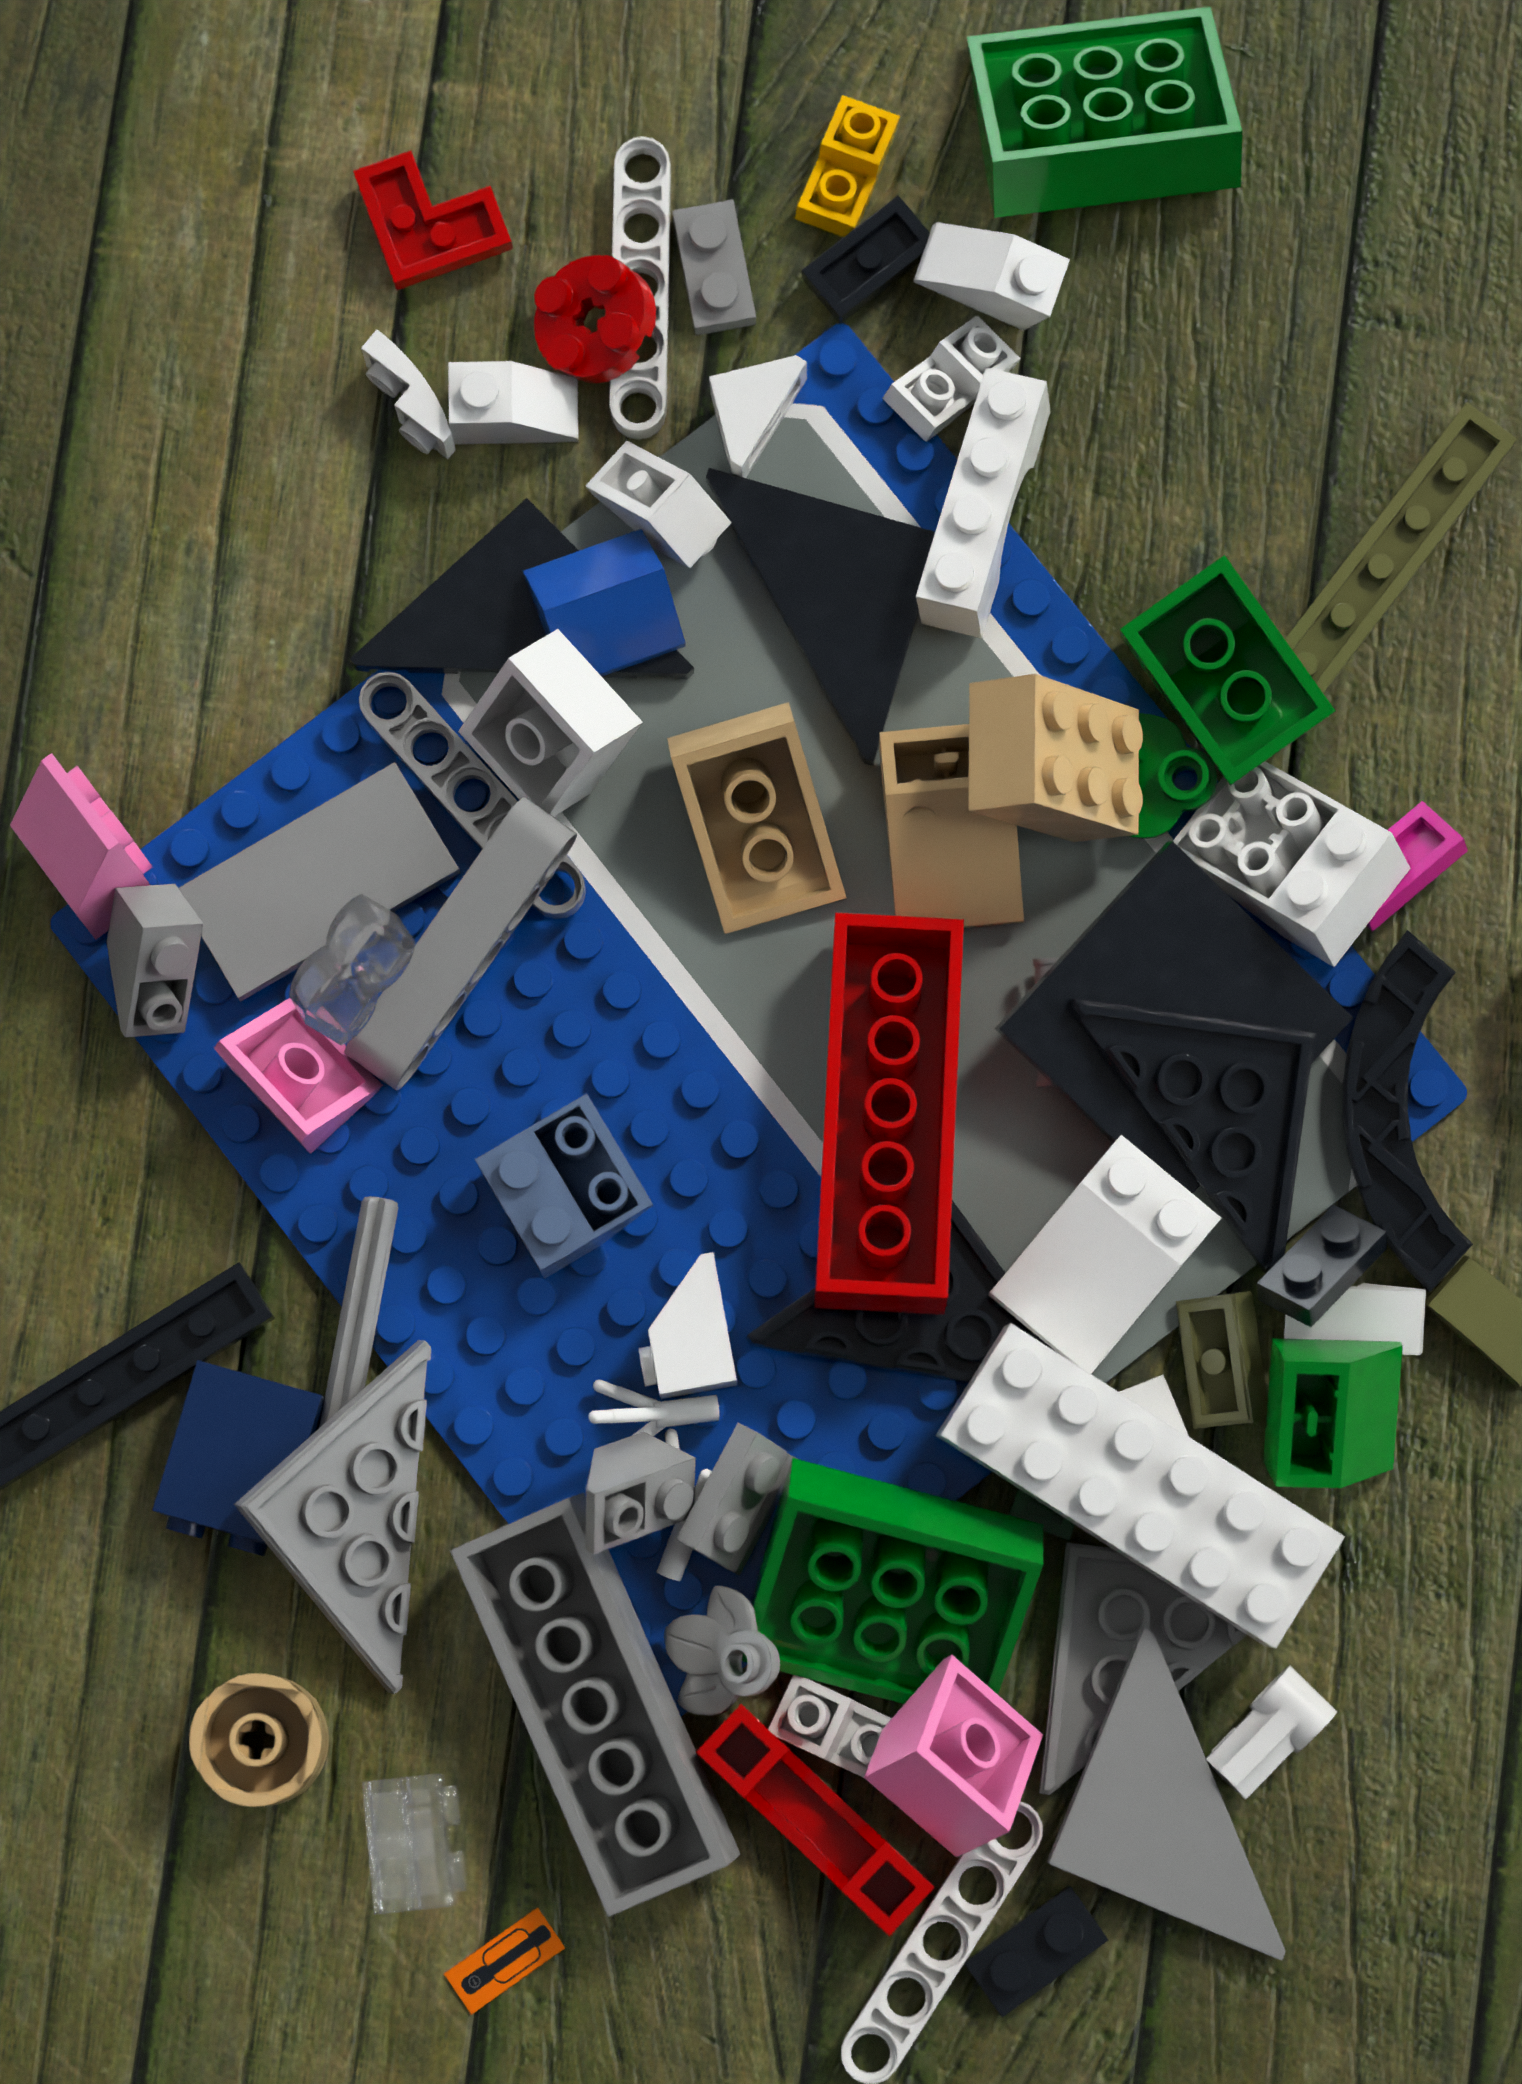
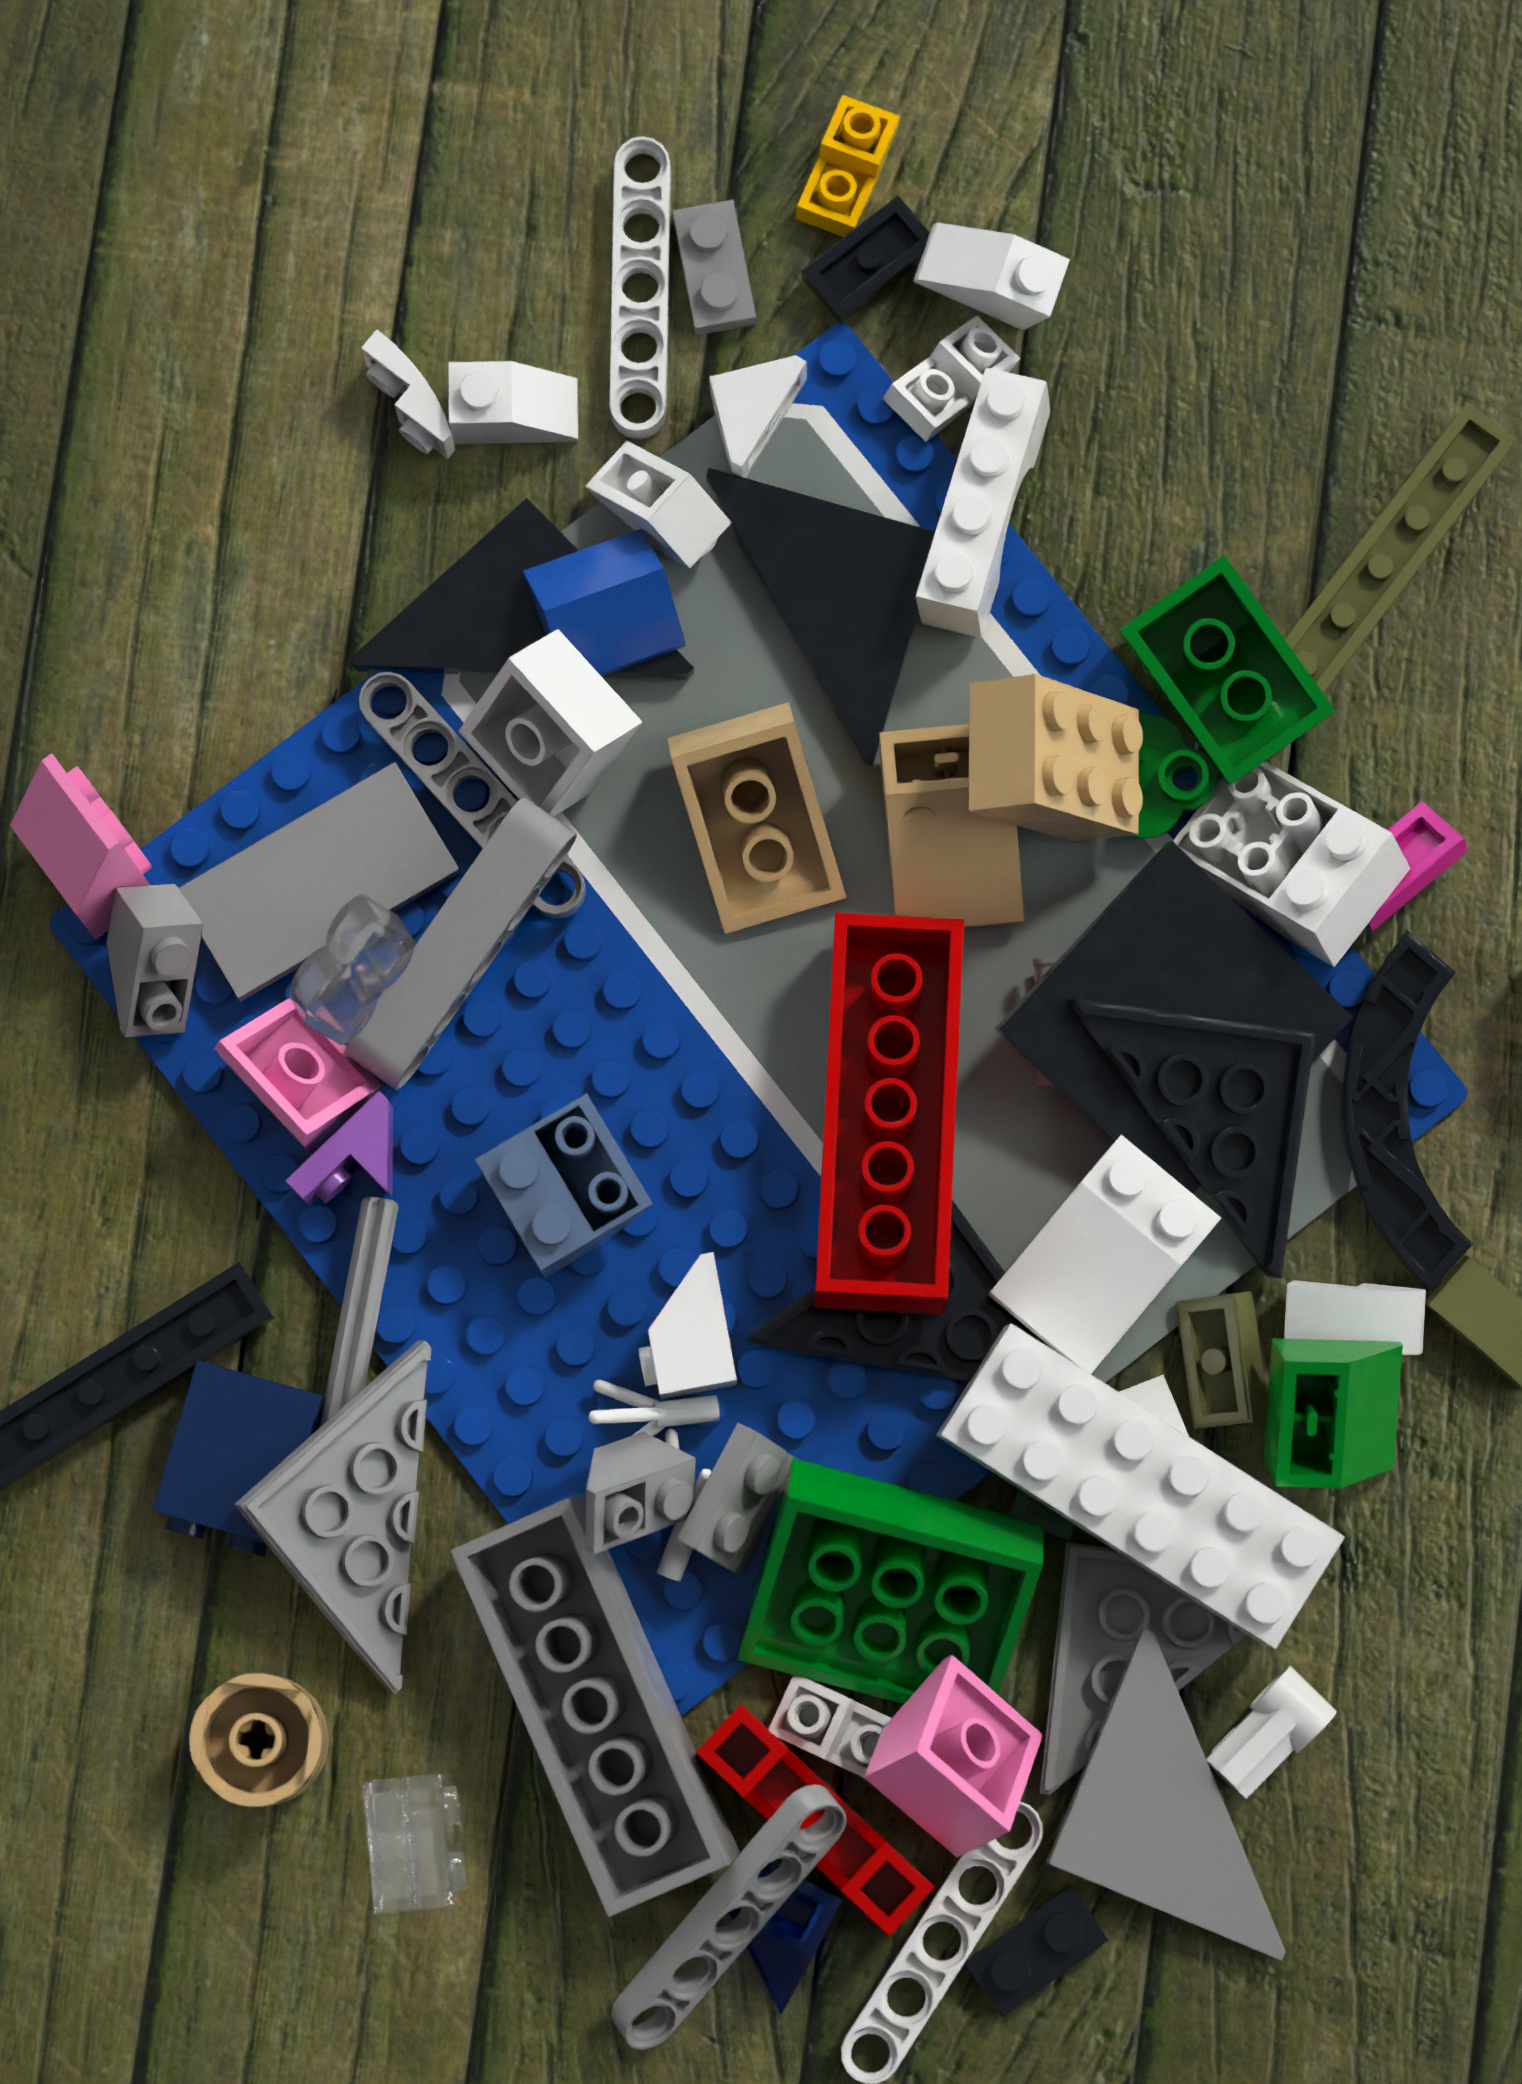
red plate [353,150,513,291] -> none
orange sticker [444,1907,565,2015] -> none
red plate [534,255,656,383] -> none
light grey plate [664,1586,780,1715] -> none
green slope [967,7,1242,218] -> none
black plate [1257,1205,1387,1327] -> none
none -> medium lavender slope [285,1091,393,1207]
none -> light grey beam [611,1785,847,2050]
none -> clear blue slope [727,1861,842,2015]

